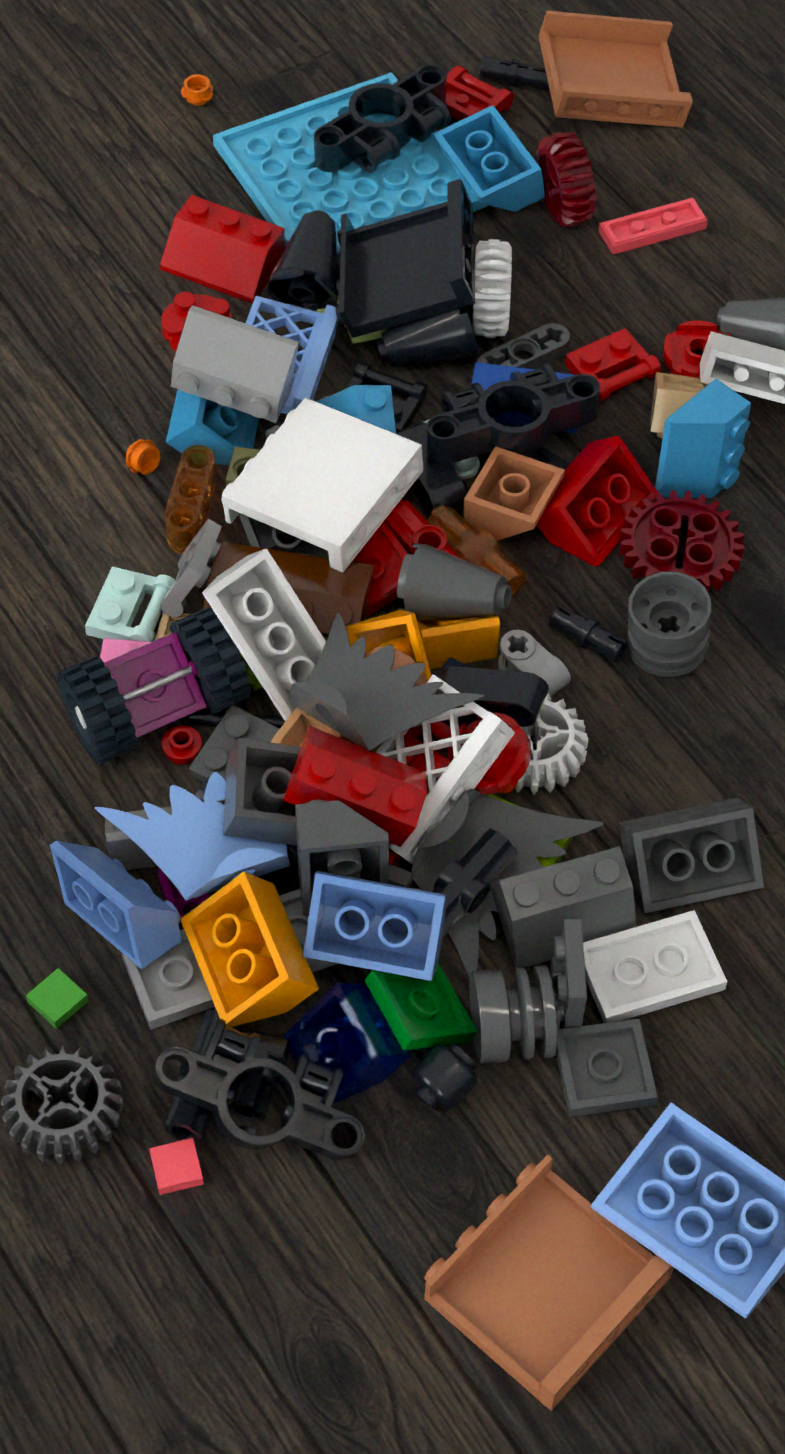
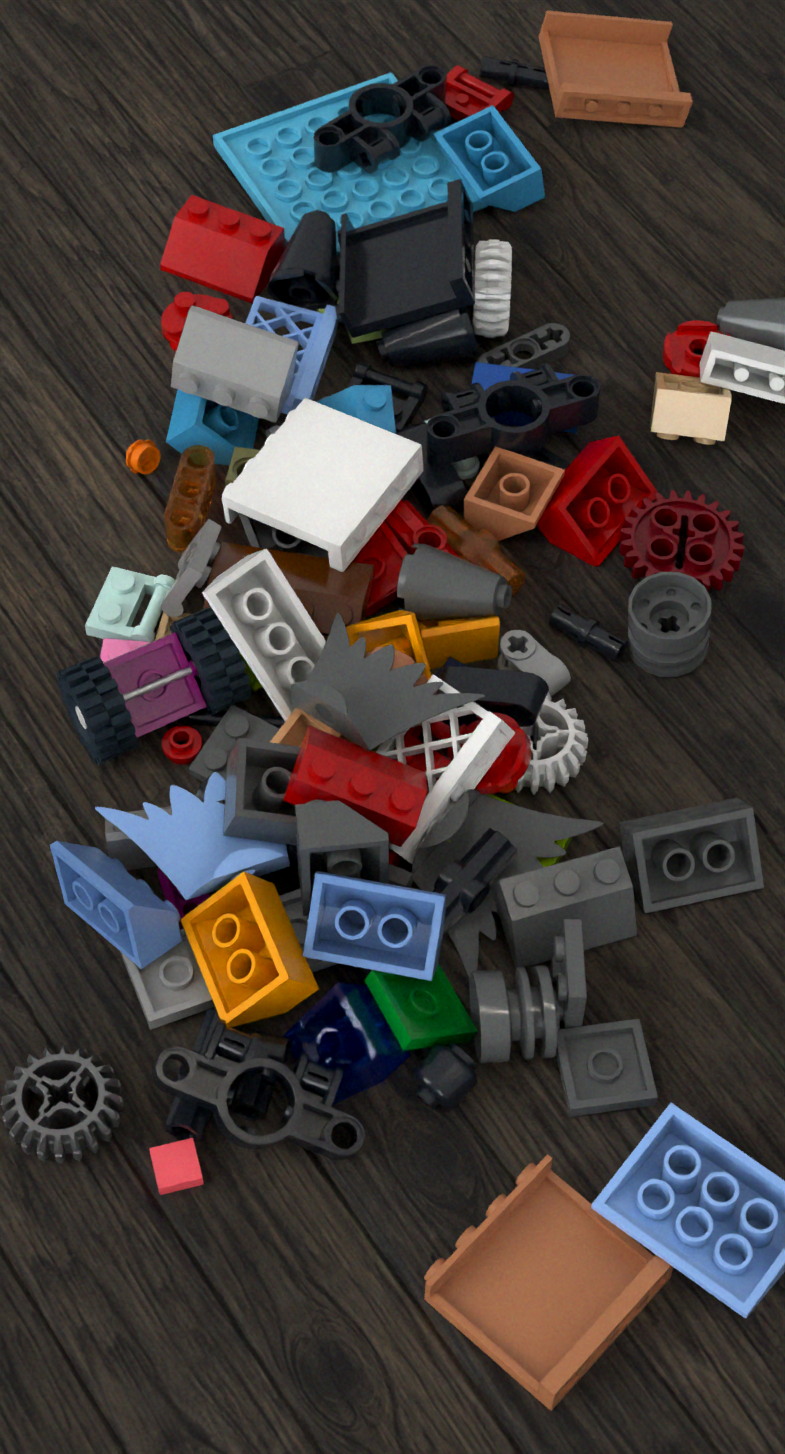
bright green tile [26,968,89,1029] -> none
orange plate [181,74,213,106] -> none
dark red gear [536,132,597,227] -> none
red plate [565,328,661,402] -> none
white plate [583,910,727,1023] -> none
coral tile [598,198,708,255] -> none
dark azure slope [655,379,751,498] -> none

